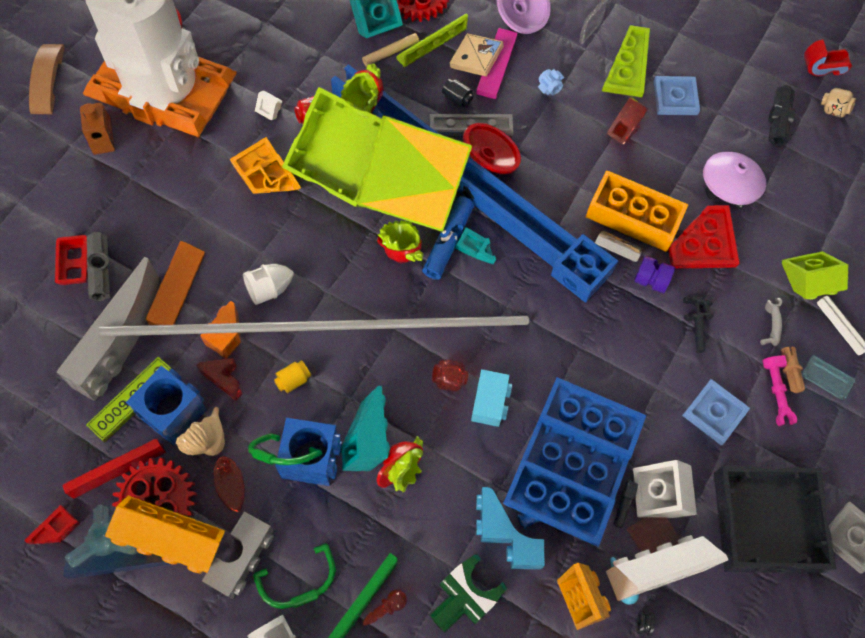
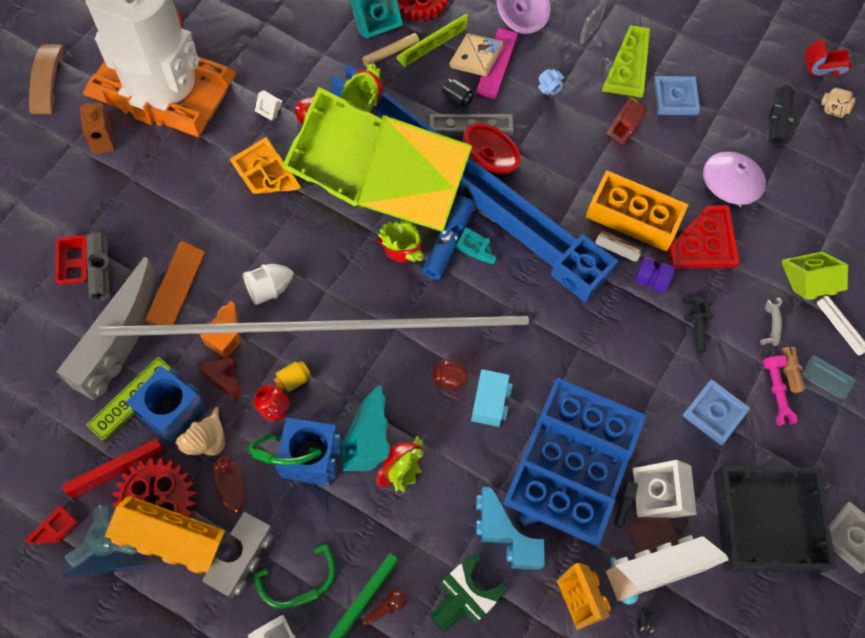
none -> red head [254,385,290,421]

